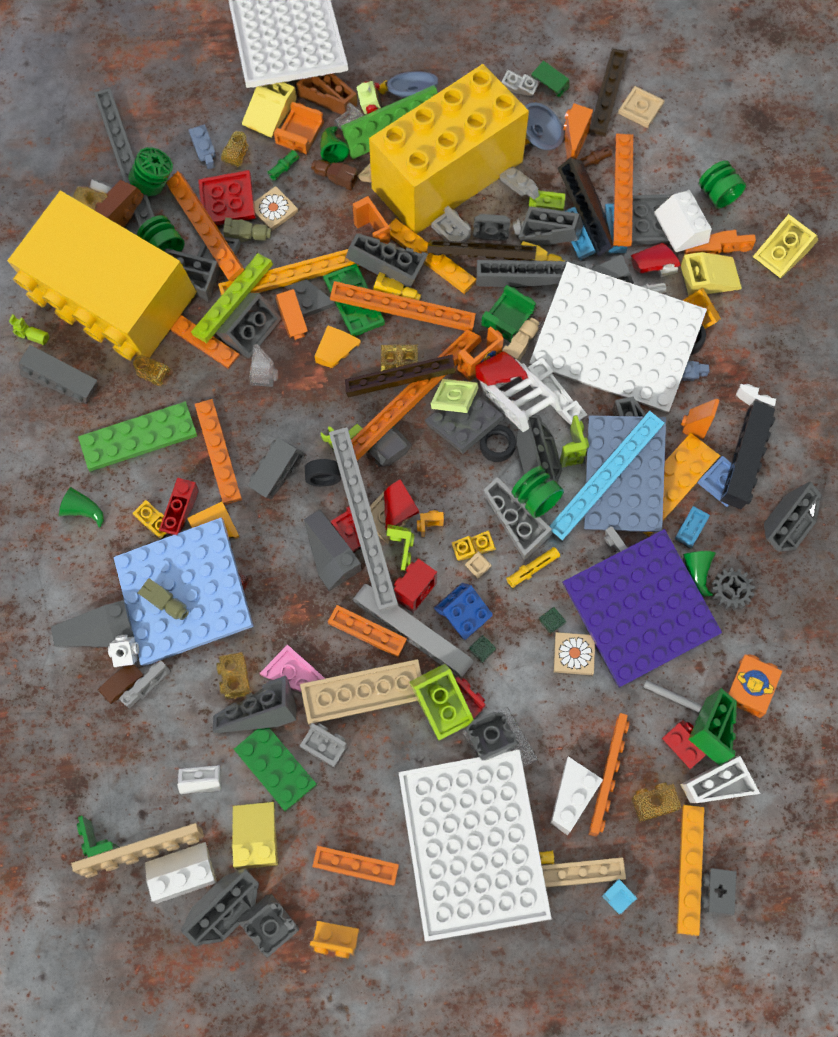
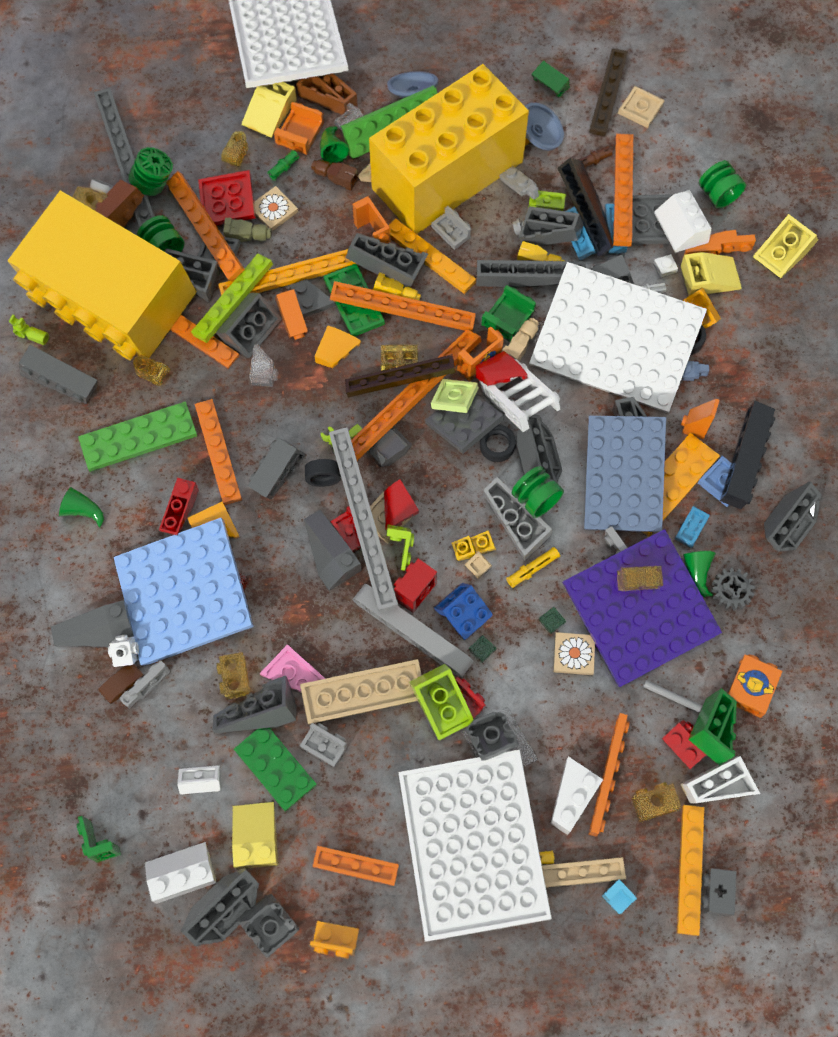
tan plate [71,823,204,878] -> none
yellow slope [132,500,166,539] -> none
olive piece [138,578,189,620] -> none
sand blue hinge [188,125,216,169] -> none
orange plate [328,605,407,658] -> none
yellowish green torso [357,81,389,115] -> none
light orange bracket [417,510,444,537] -> none
dark brown plate [427,240,537,261] -> none
dark grey slope [473,214,510,241] -> none
white slope [502,70,539,96] -> none
white slope [528,358,587,425] -> none
medium azure plate [549,411,665,541] -> none
lime bracket [560,415,589,468] -> none
orange slope [563,103,593,159] -> none
red slope [631,243,680,273] -> none
white slope [736,384,776,408] -> none
none -> clear yellow brick [617,566,663,591]

